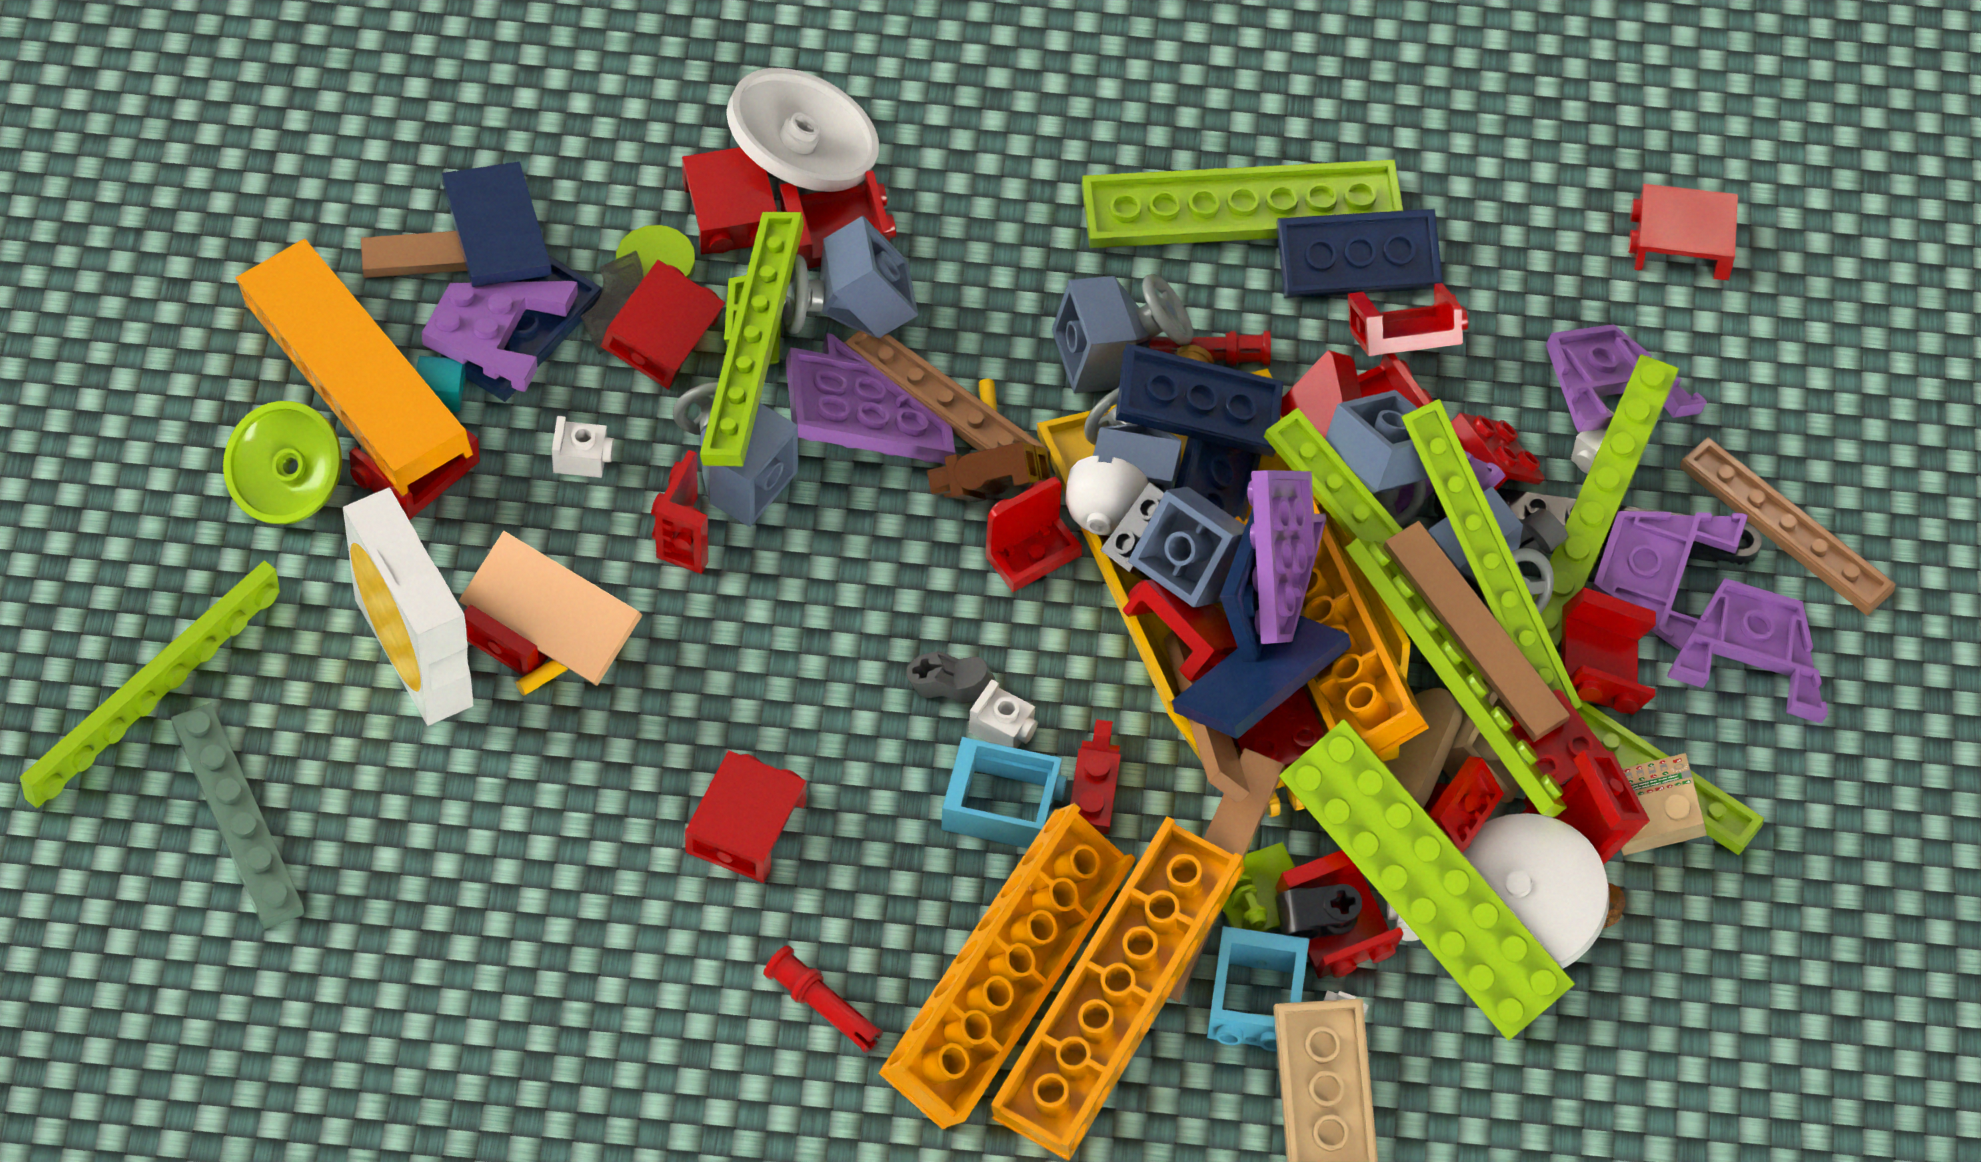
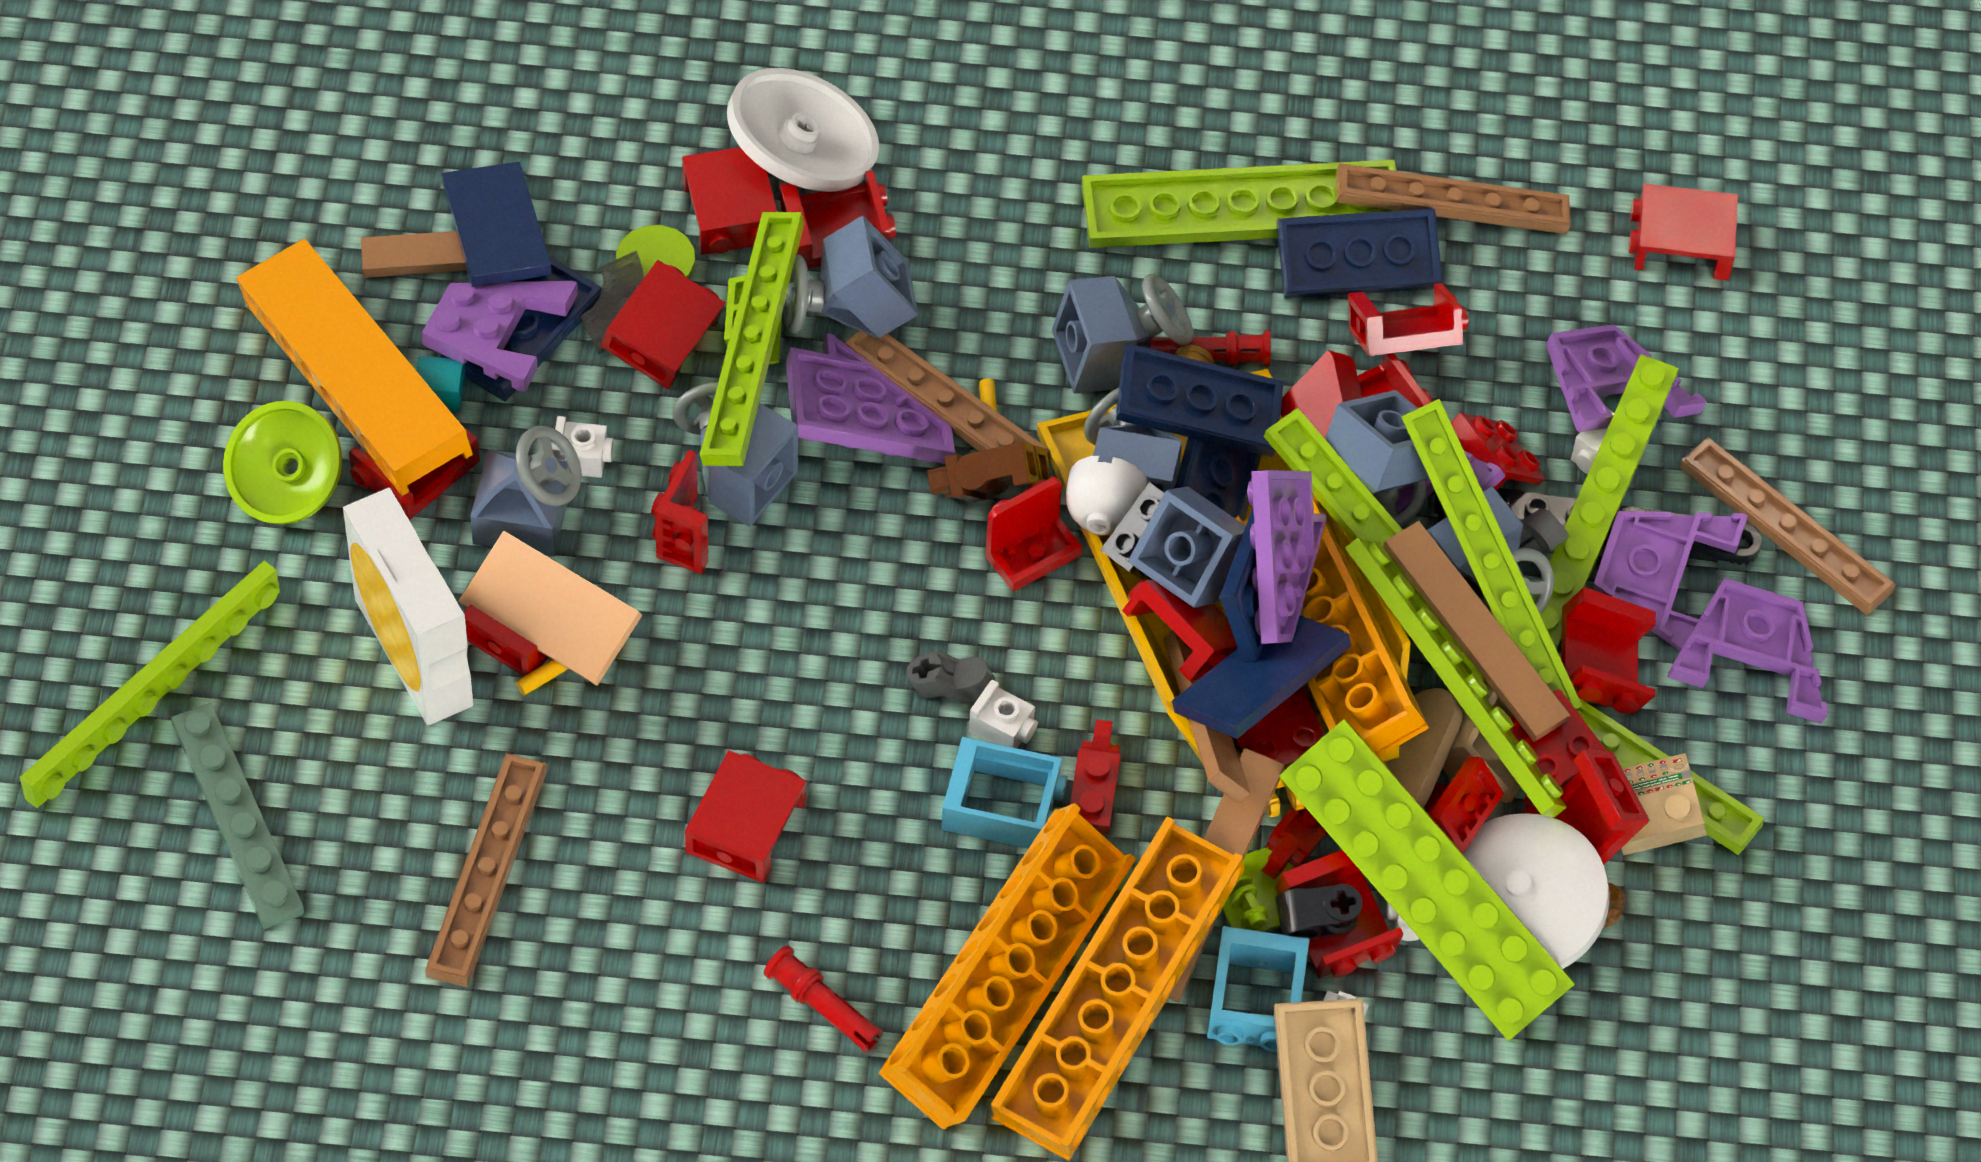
none -> medium nougat tile [425,753,547,988]
none -> sand blue piece [470,426,582,556]
none -> red hinge [1261,807,1328,880]
none -> medium nougat tile [1336,163,1571,234]

